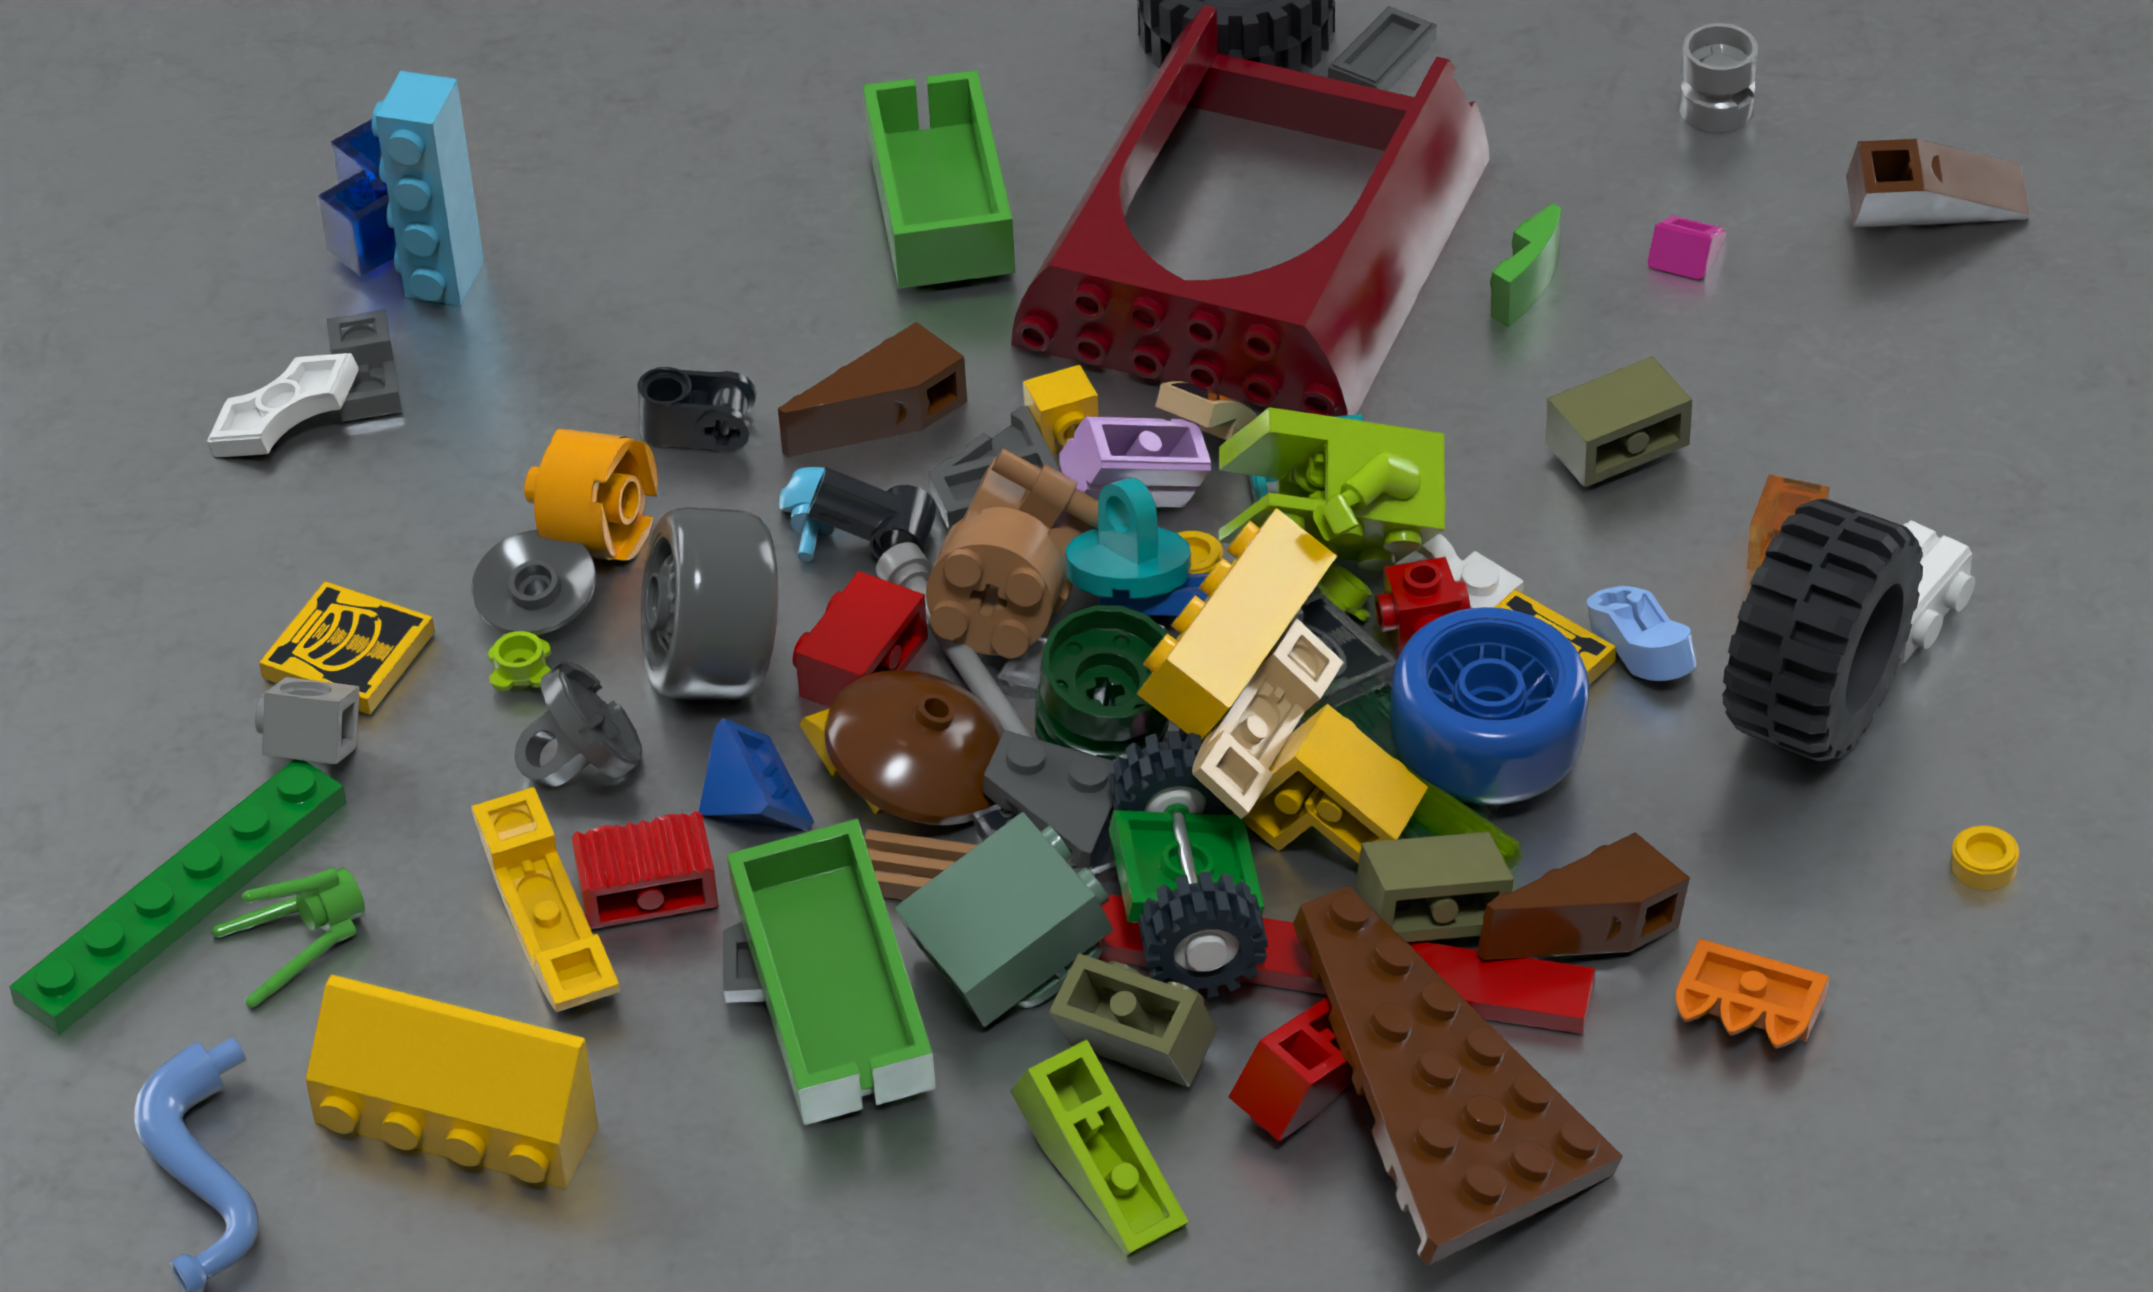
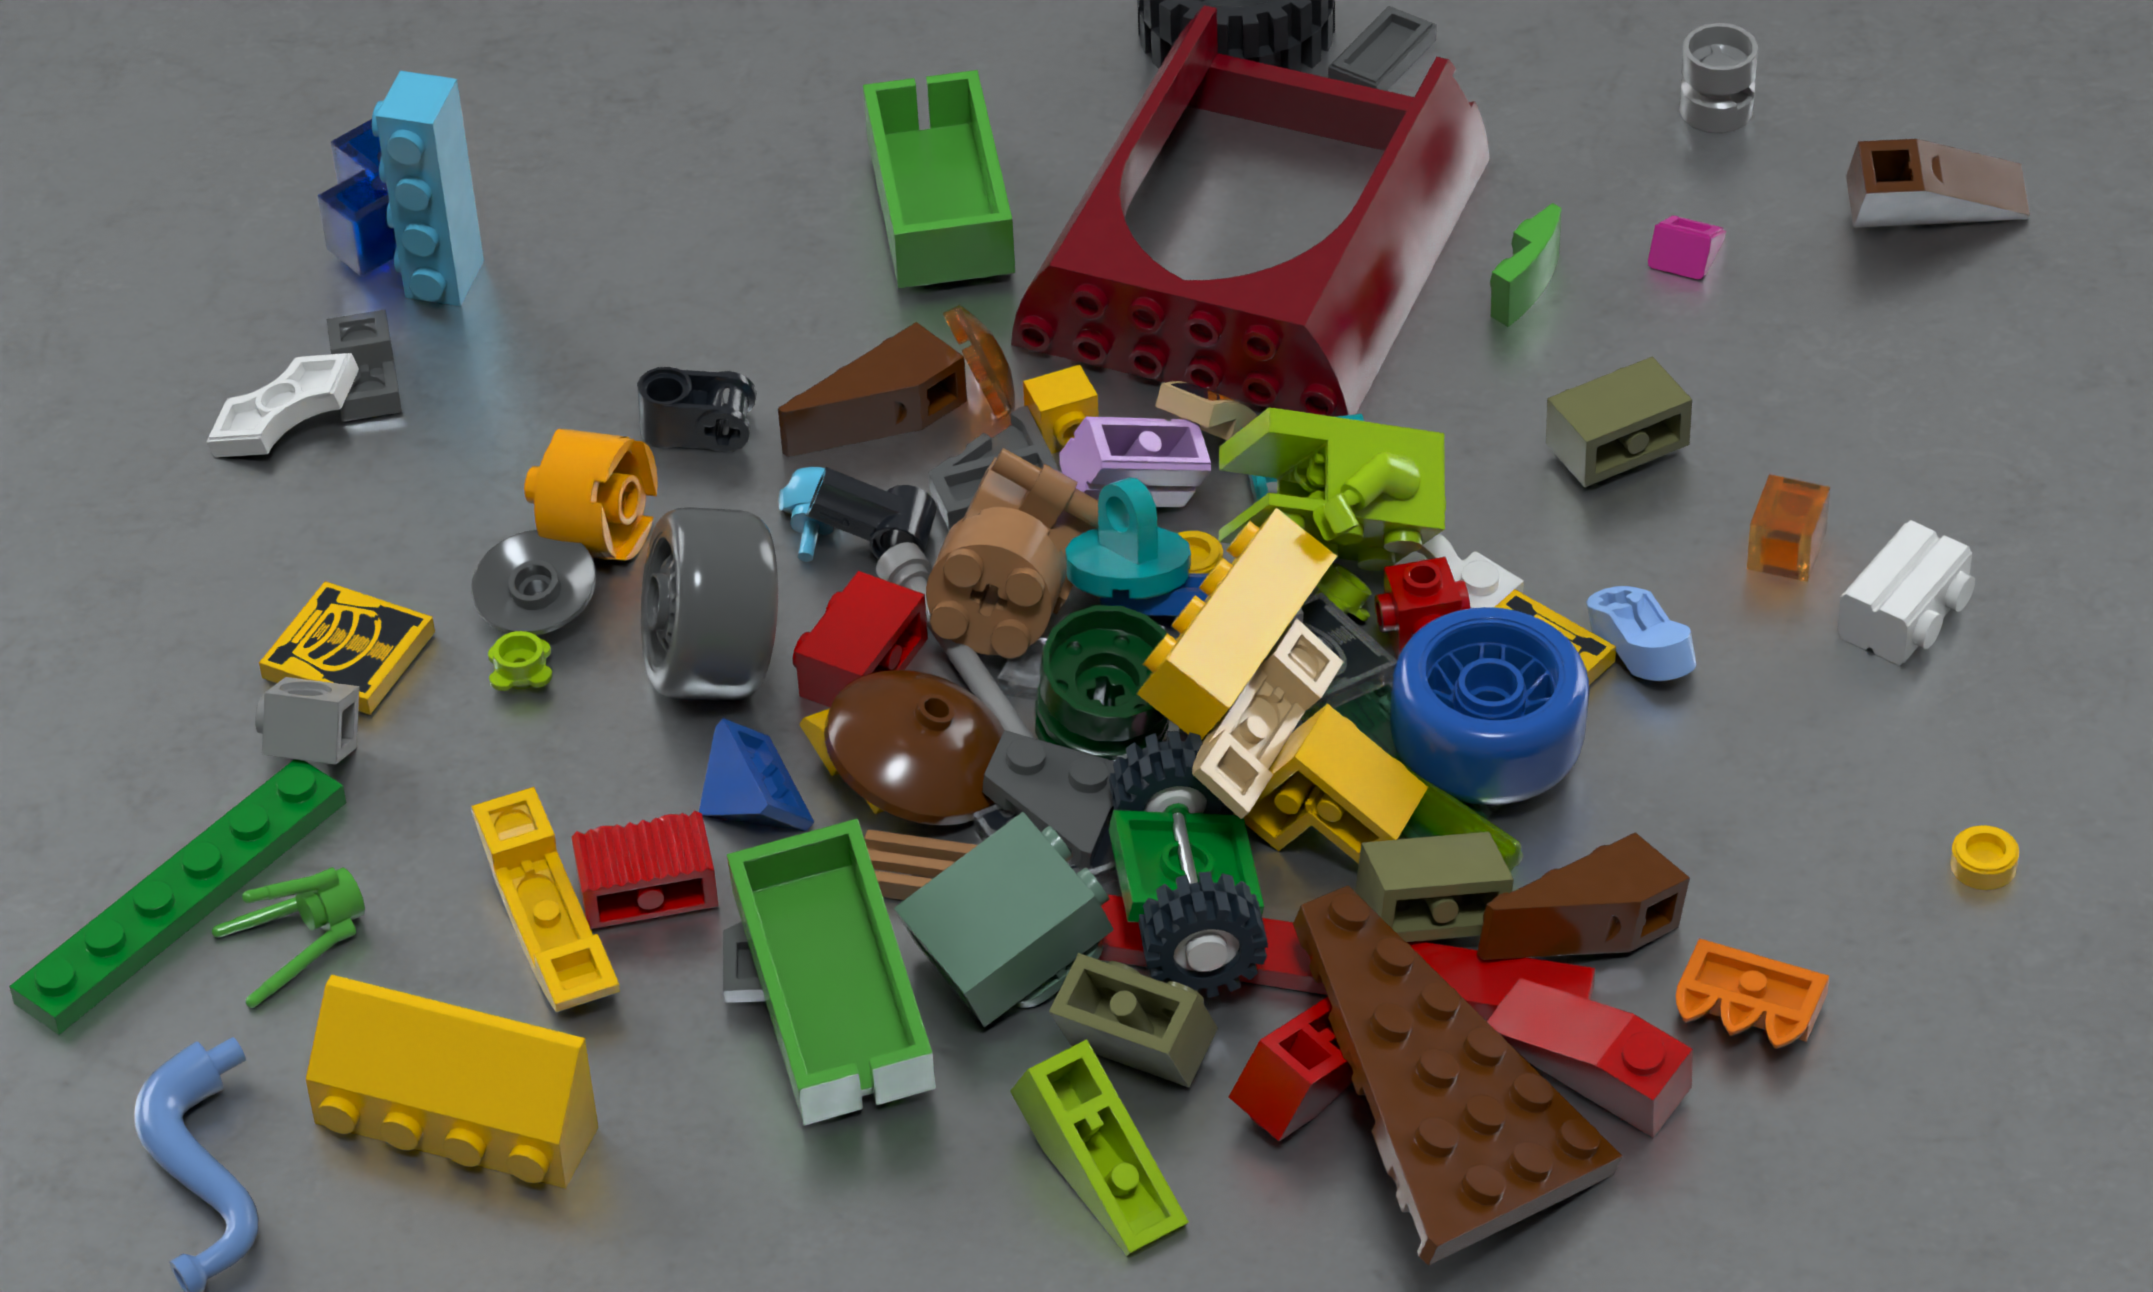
dark grey tile [514,661,642,787] -> none
black tyre [1722,498,1923,761] -> none
none -> clear orange dish [943,305,1015,421]
none -> red slope [1487,978,1693,1138]

